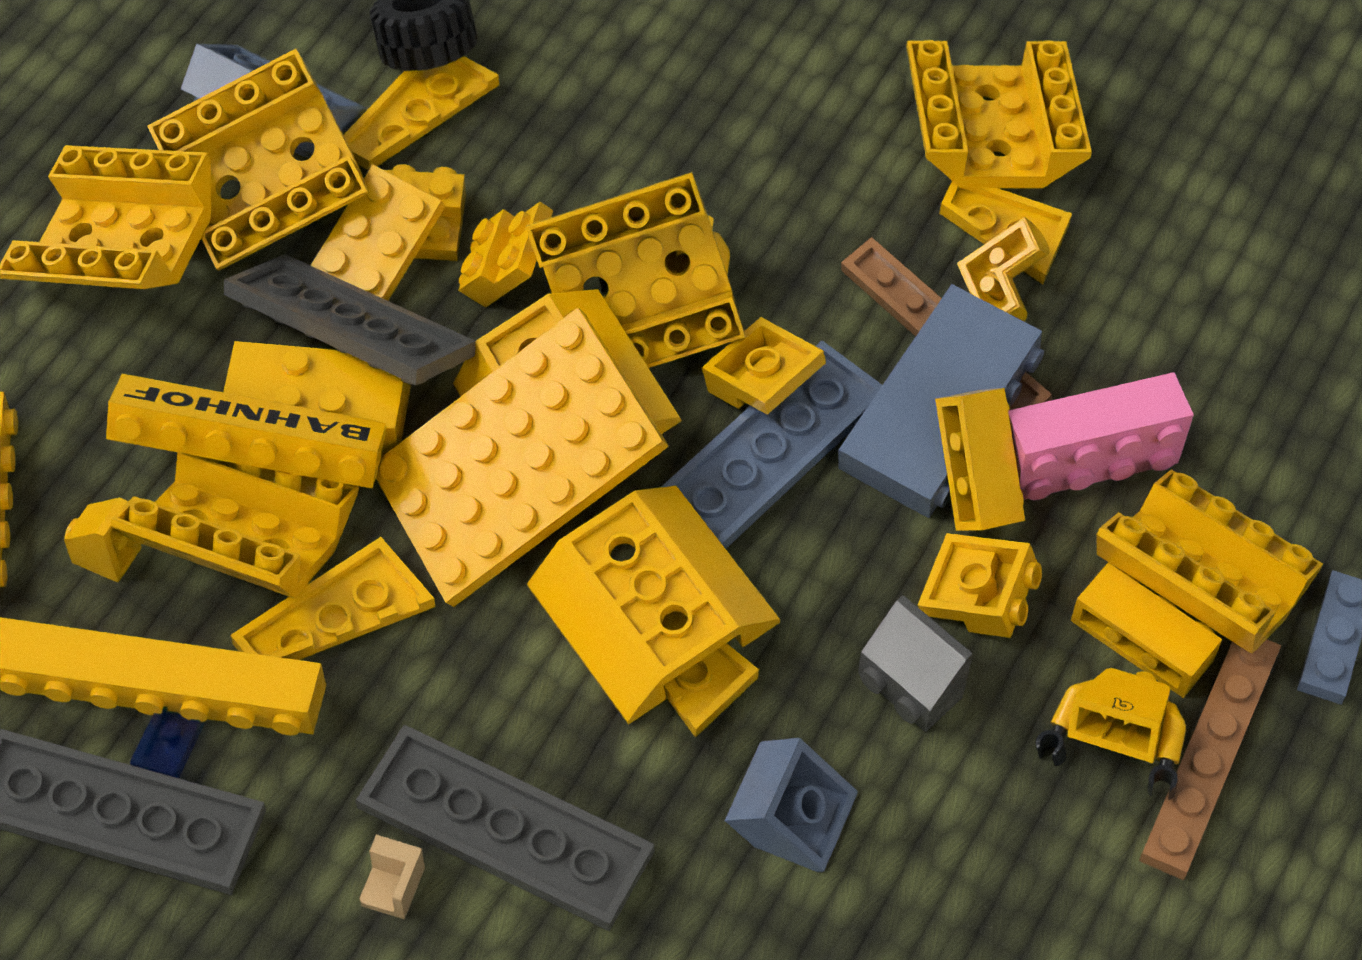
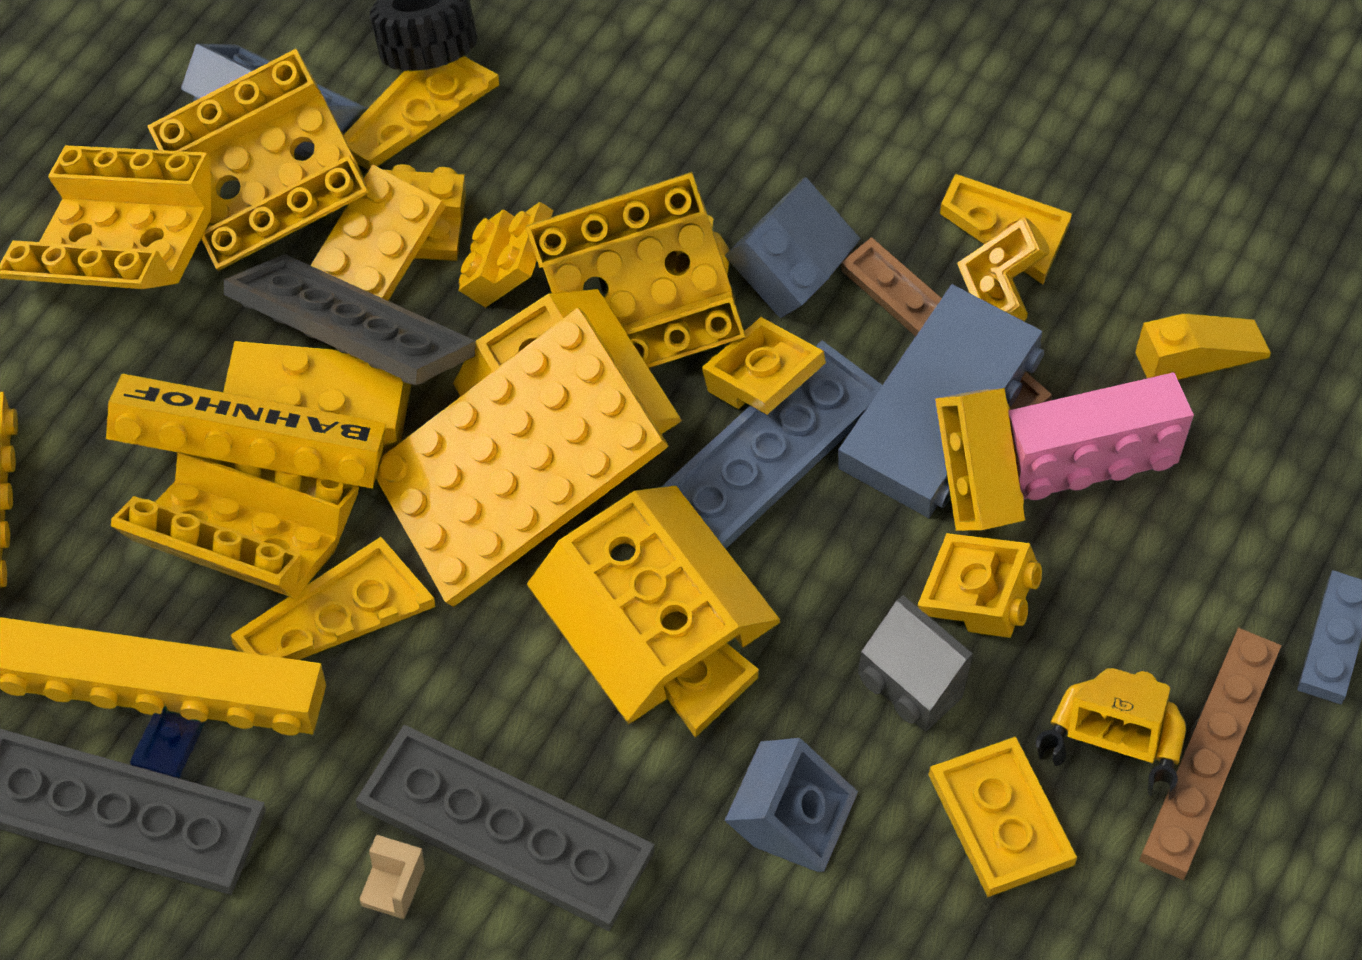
yellow slope [64,497,142,583] -> none
yellow slope [906,40,1092,188] -> none
yellow brick [1071,562,1222,698] -> none
yellow slope [1096,469,1323,654] -> none
none -> sand blue slope [725,177,861,318]
none -> yellow plate [928,736,1077,897]
none -> yellow slope [1135,313,1271,380]

